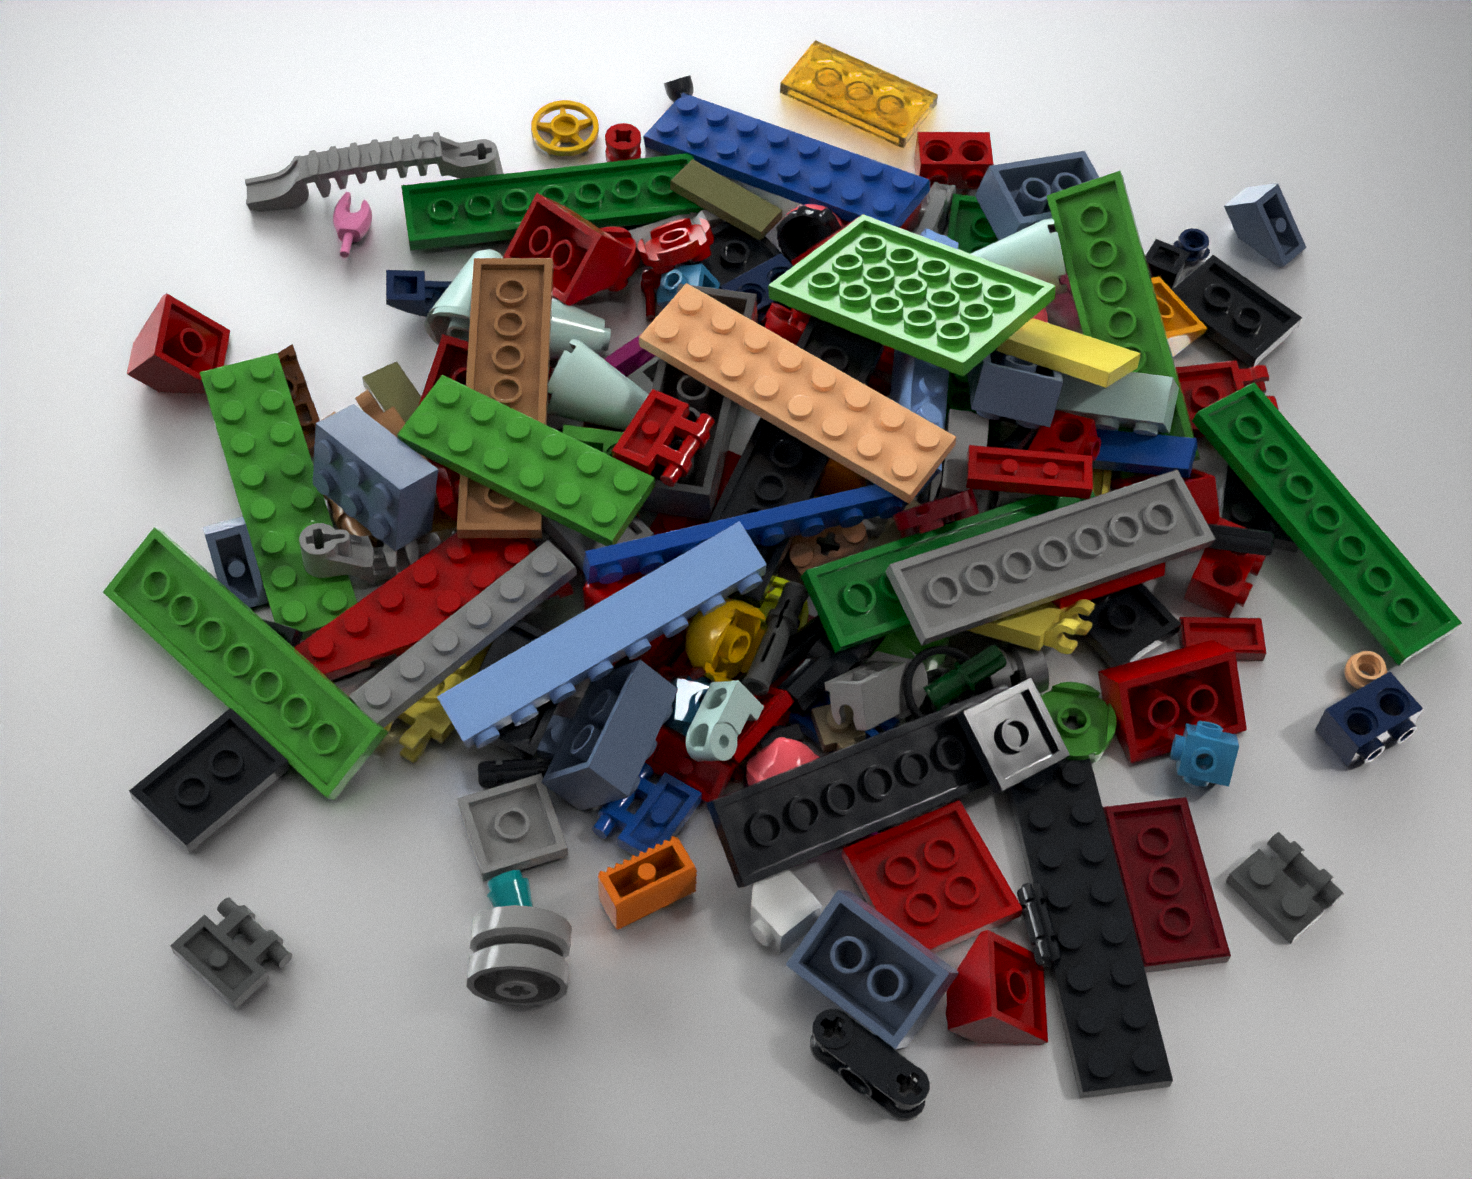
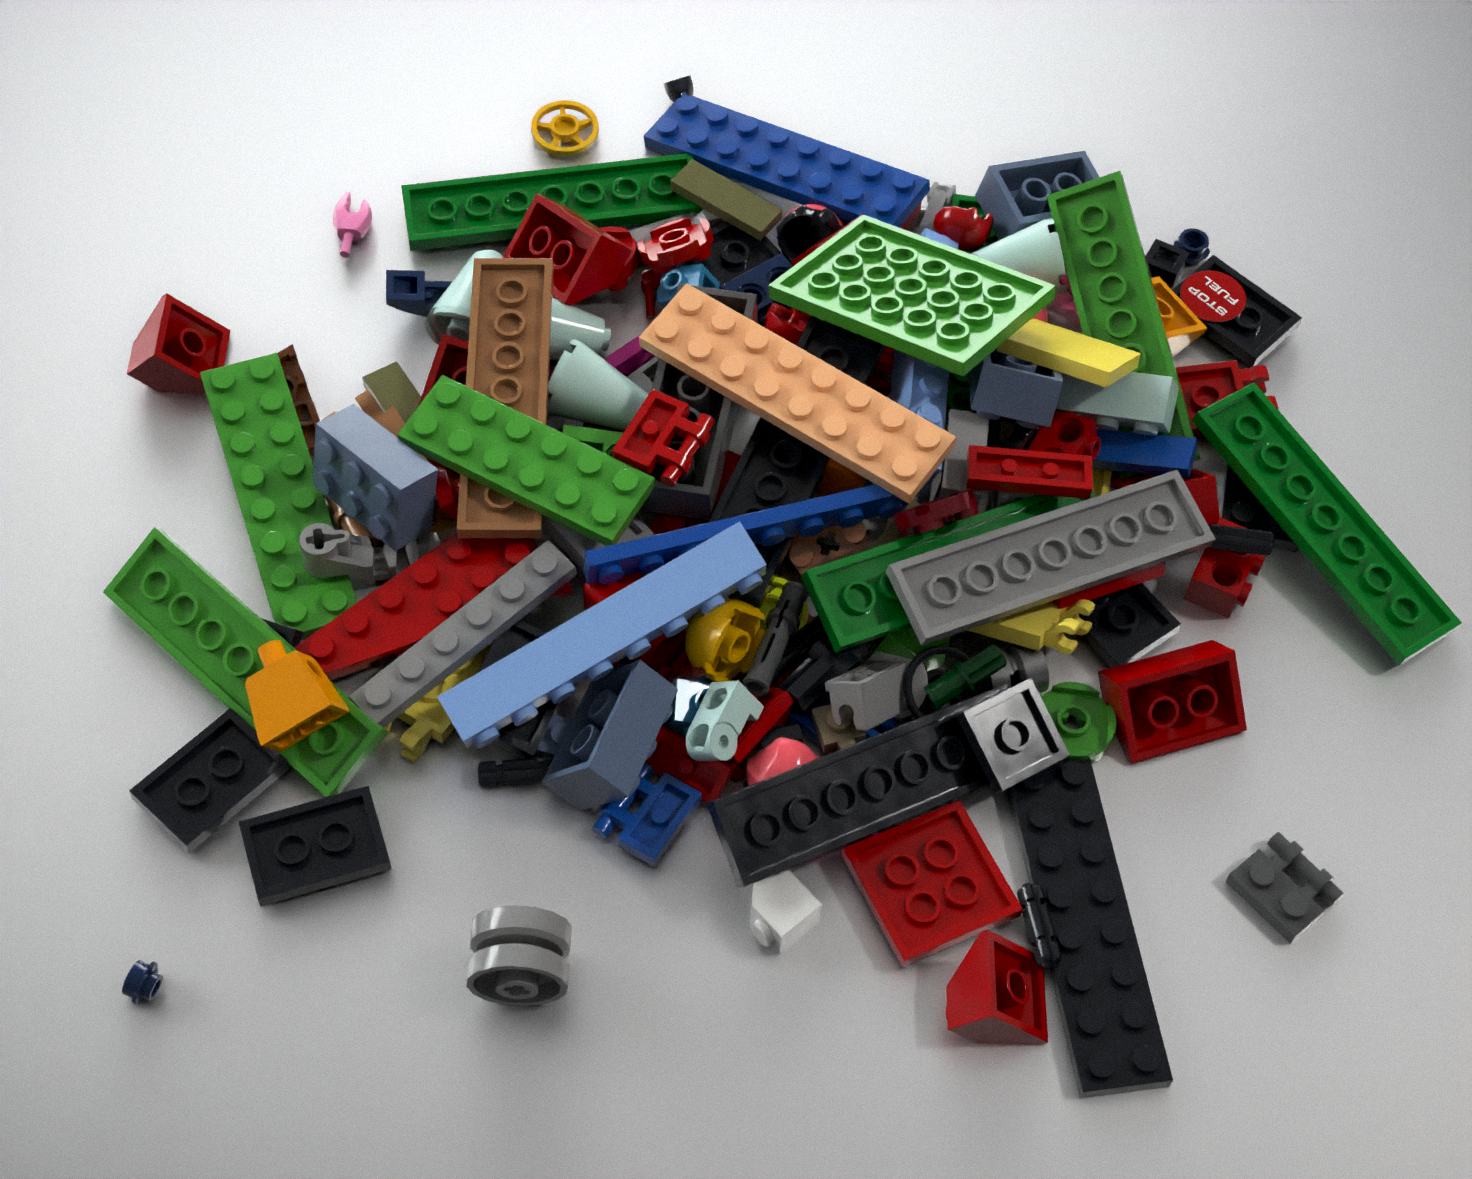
dark grey plate [170,897,293,1010] -> none
sand blue slope [203,516,268,608] -> none
light grey piece [245,132,504,211] -> none
light grey plate [457,773,568,882] -> none
teal cone [487,870,533,907] -> none
orange brick [598,836,697,930] -> none
red wheel [605,123,641,162] -> none
clear yellow plate [780,40,938,148] -> none
sand blue brick [786,890,959,1050] -> none
black piece [810,1009,930,1121] -> none
red brick [914,132,994,190] -> none
dark red tile [1103,797,1231,973] -> none
dark azure brick [1170,721,1239,787] -> none
red tile [1178,617,1267,661] -> none
sand blue slope [1224,183,1306,267] -> none
dark blue brick [1315,671,1423,768] -> none
light nougat plate [1344,651,1387,690] -> none
none -> dark blue plate [122,960,163,1005]
none -> black plate [239,786,392,907]
none -> light orange torso [245,640,350,752]
none -> red hair [933,206,994,252]
none -> red sticker [1180,270,1246,322]

